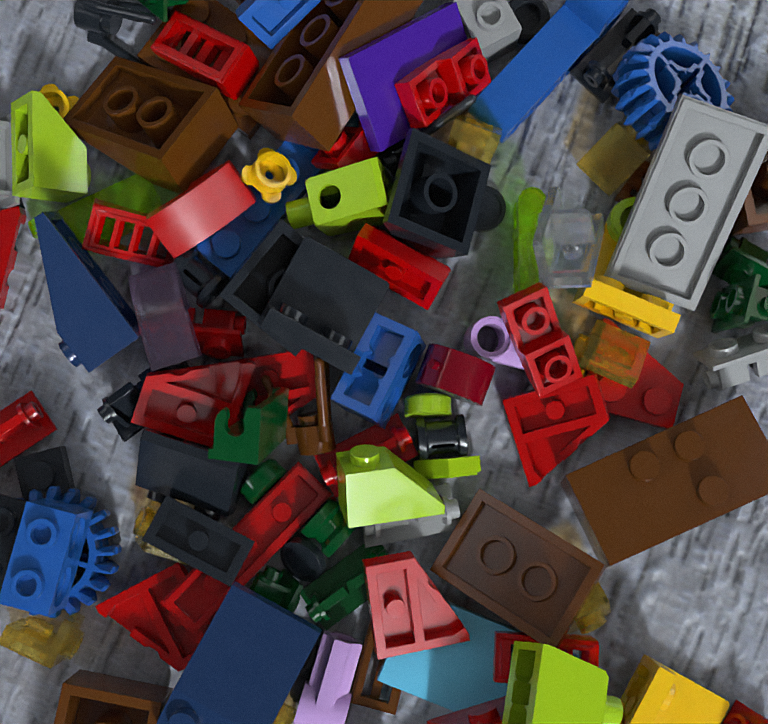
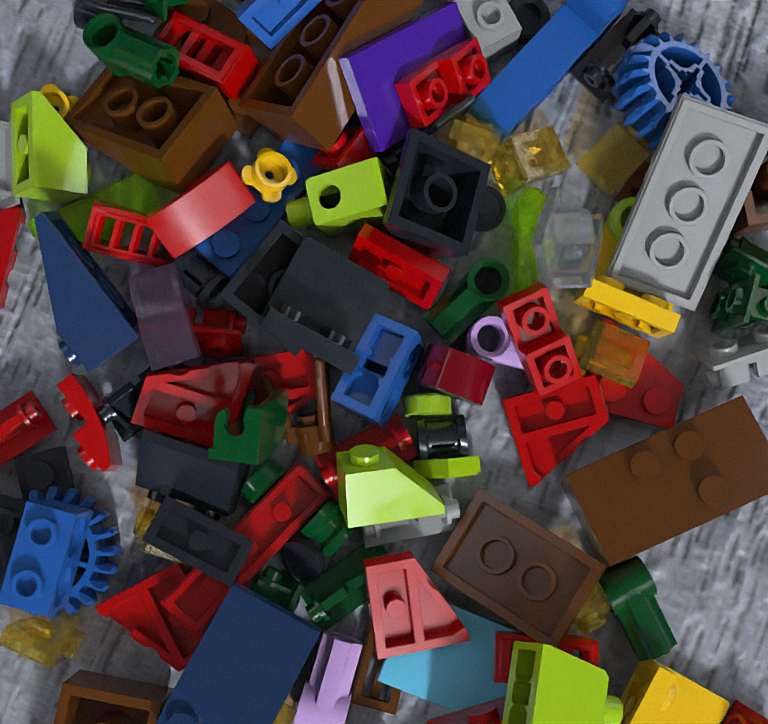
none -> red slope [56,373,122,472]
none -> dark green piece [83,12,181,89]
none -> dark green piece [422,258,510,346]
none -> clear yellow bracket [488,125,571,197]
none -> dark green piece [596,555,678,662]

